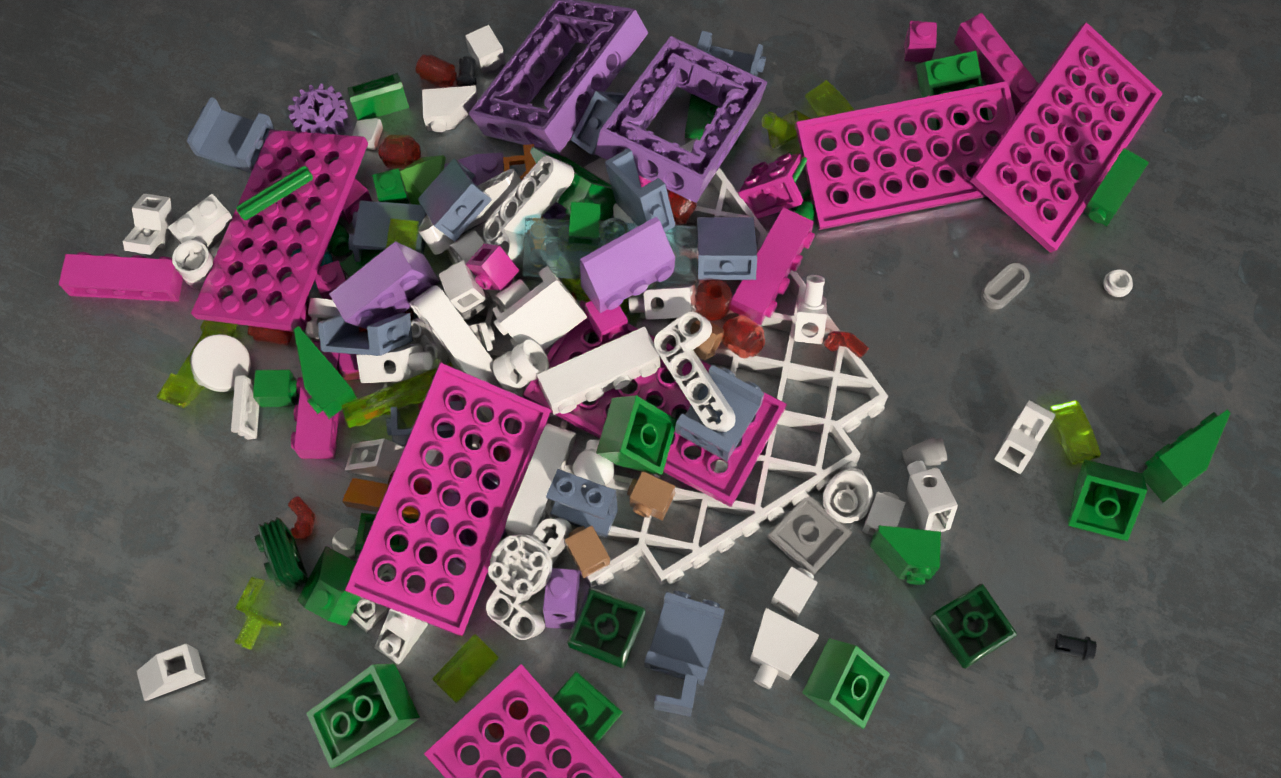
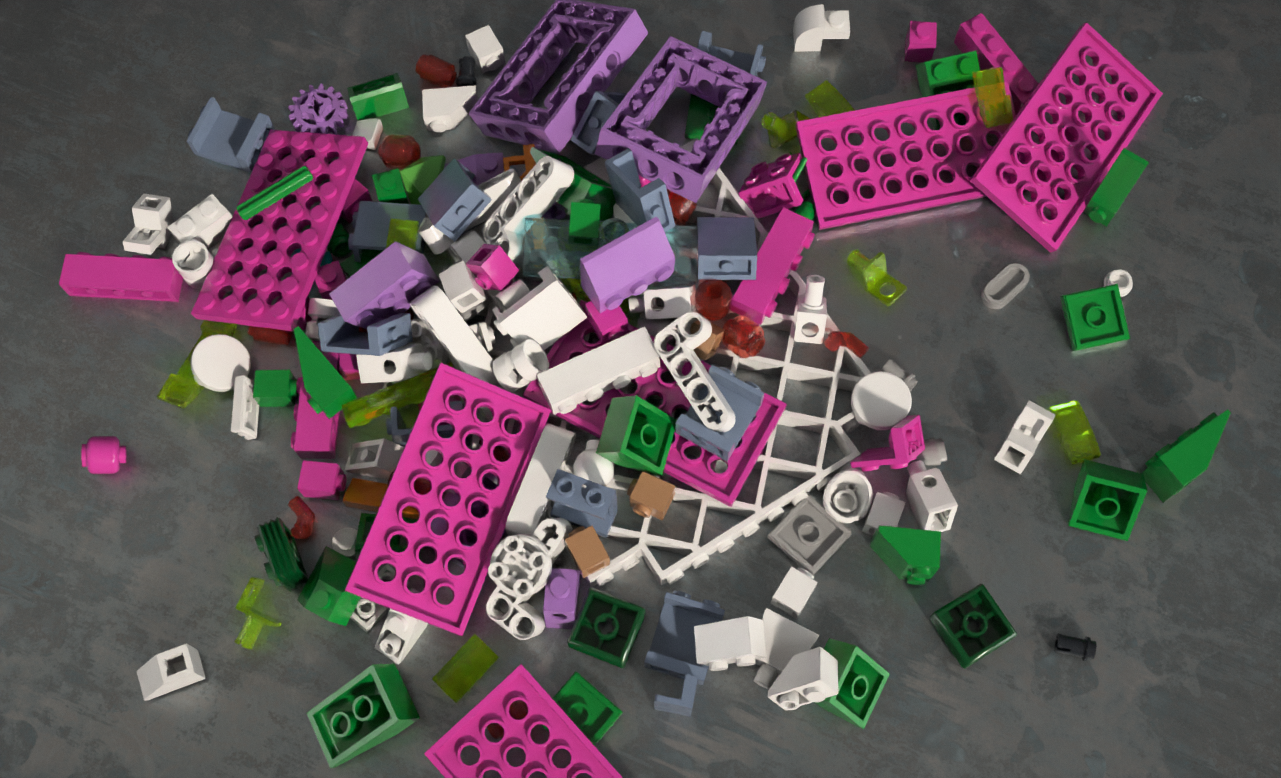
none -> dark pink head [81,436,127,474]
none -> dark pink brick [297,460,347,500]
none -> white brick [694,616,767,671]
none -> white slope [767,647,838,711]
none -> white brick [793,4,850,52]
none -> clear neon green bracket [847,250,907,306]
none -> dark pink bracket [850,415,925,471]
none -> white tile [851,371,912,430]
none -> light grey pin [881,359,918,392]
none -> clear neon green slope [972,67,1013,128]
none -> green plate [1060,284,1130,351]

